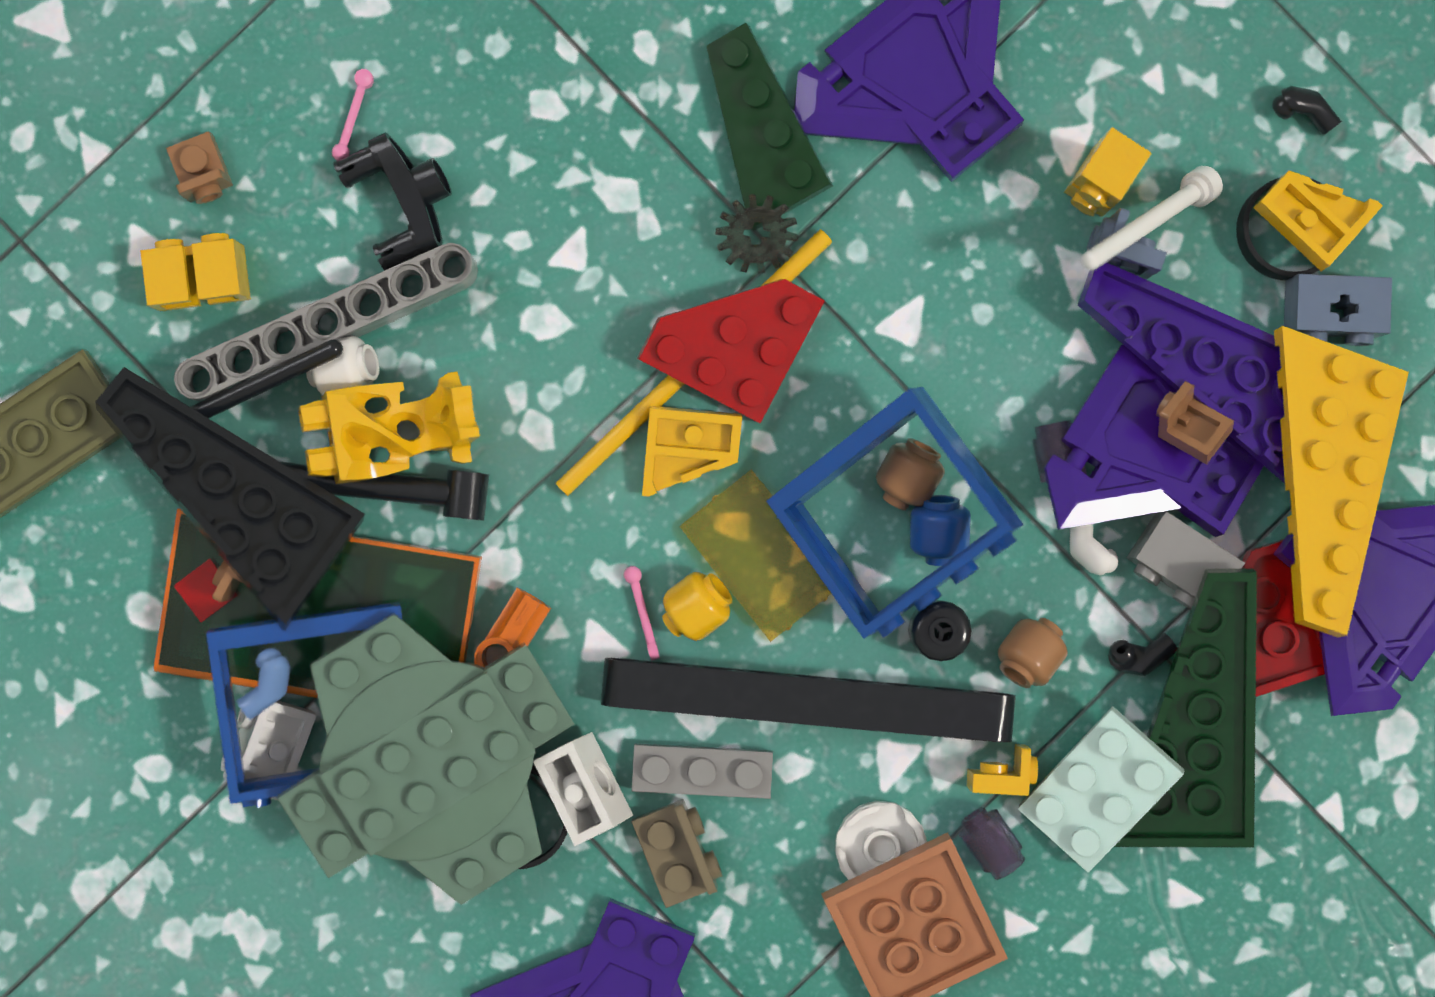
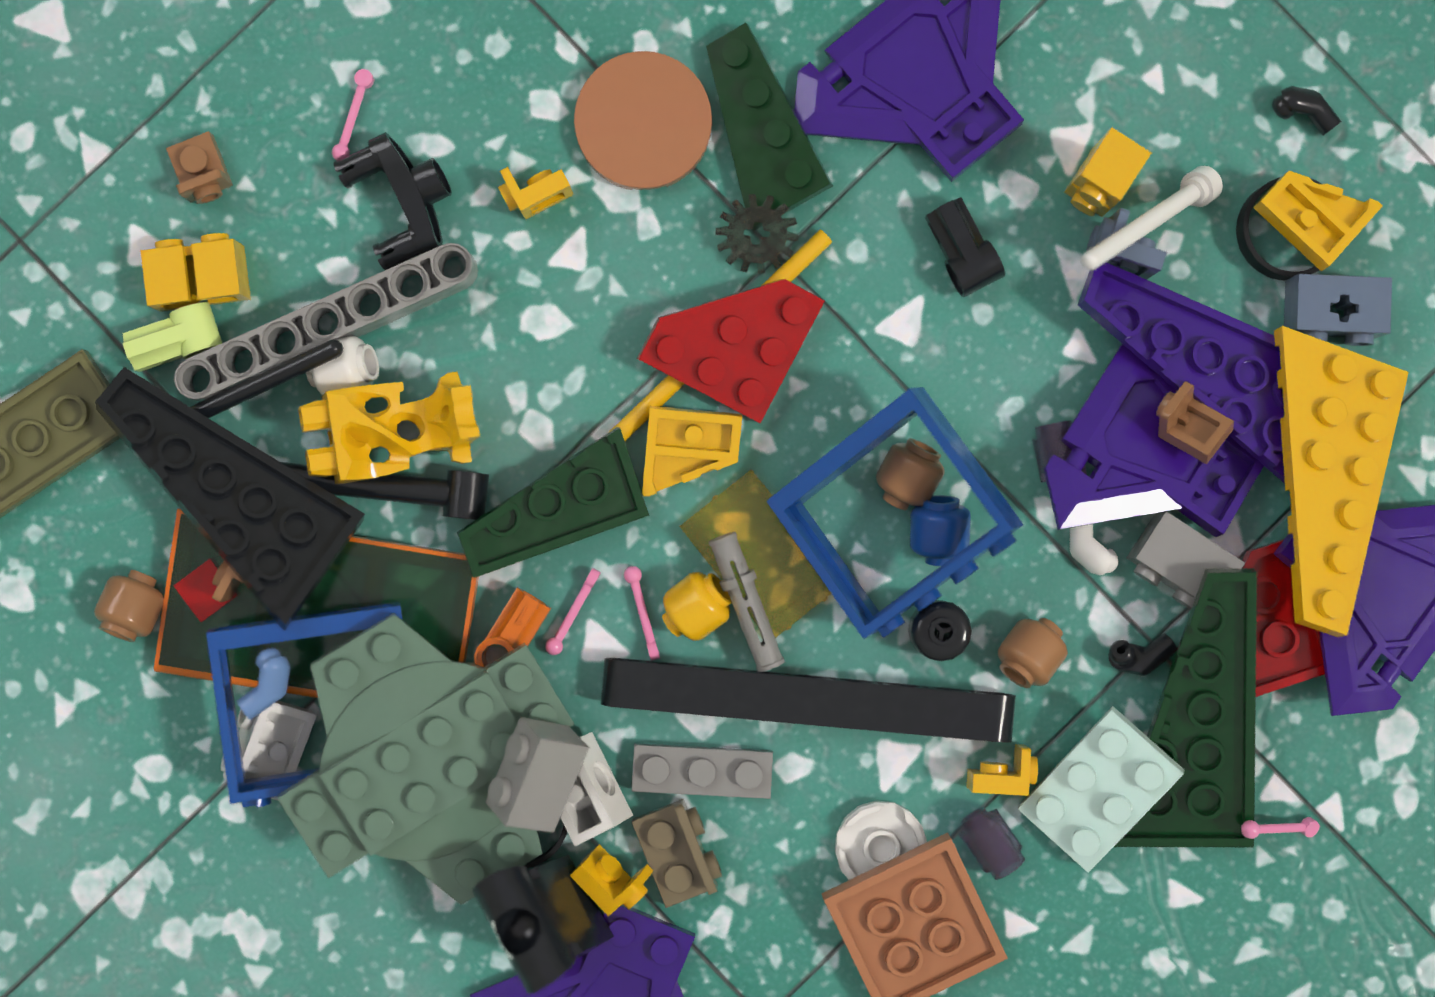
none -> medium nougat head [94,570,164,642]
none -> yellowish green piece [122,302,222,372]
none -> dark green wing [457,427,649,578]
none -> black piece [473,855,614,994]
none -> light grey brick [485,717,589,833]
none -> yellow bracket [498,167,574,220]
none -> bright pink hinge [545,568,601,656]
none -> yellow bracket [570,844,653,916]
none -> nougat tile [574,51,712,190]
none -> light grey pin [708,531,785,672]
none -> black piece [925,197,1005,297]
none -> bright pink hinge [1241,817,1320,839]

